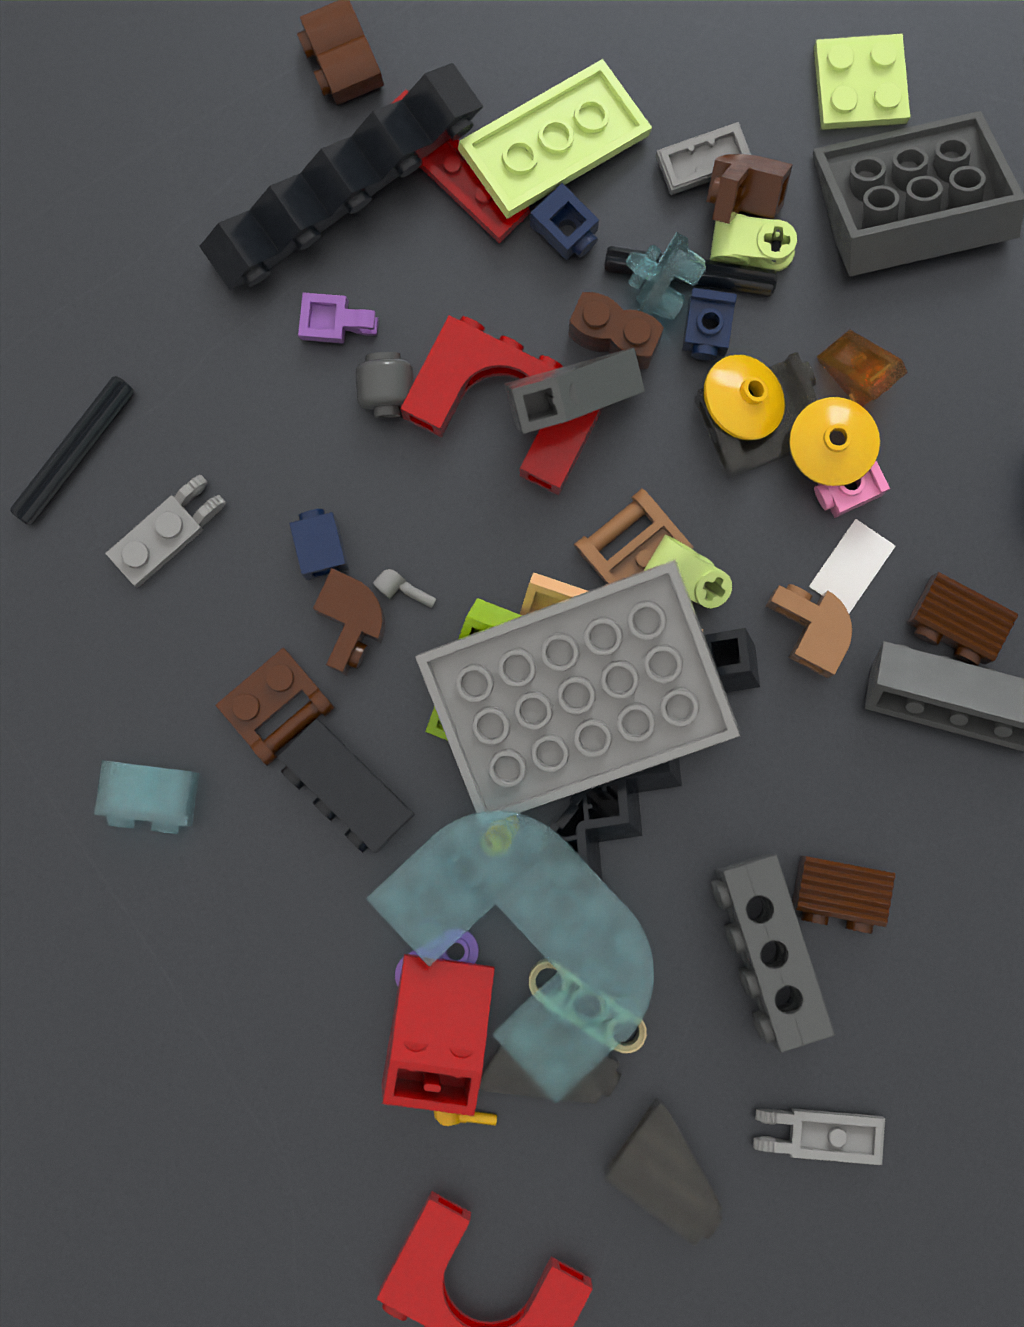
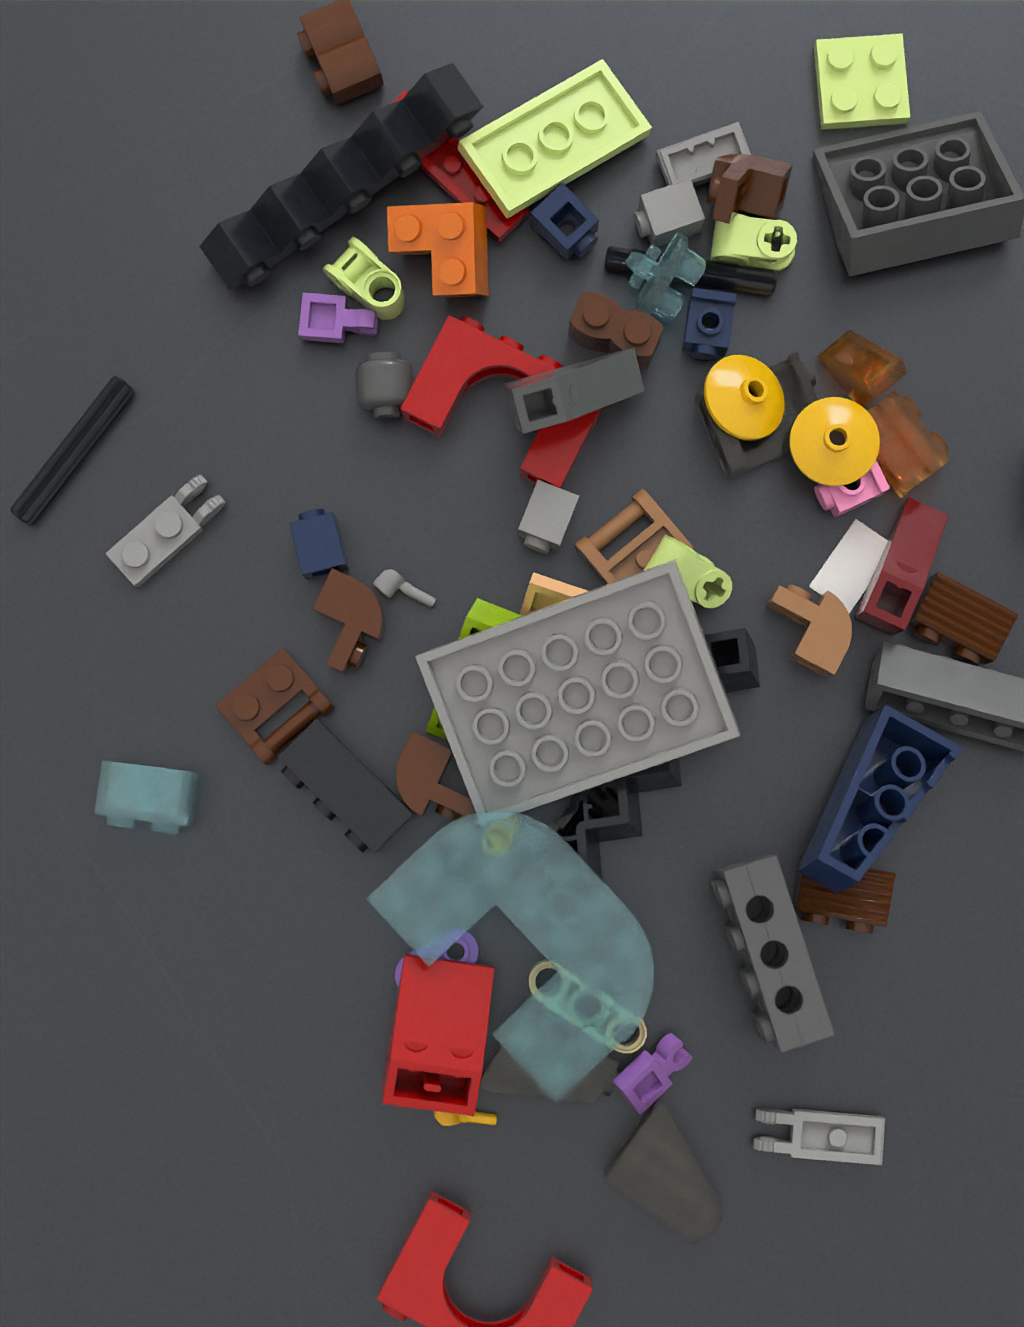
none -> yellowish green piece [323,237,406,320]
none -> orange brick [387,202,489,298]
none -> reddish brown brick [396,731,475,823]
none -> light grey brick [518,480,579,554]
none -> medium lavender plate [612,1033,693,1116]
none -> light grey brick [634,178,705,249]
none -> dark blue wedge [797,704,964,894]
none -> dark red slope [854,497,949,636]
none -> clear orange brick [868,390,950,498]

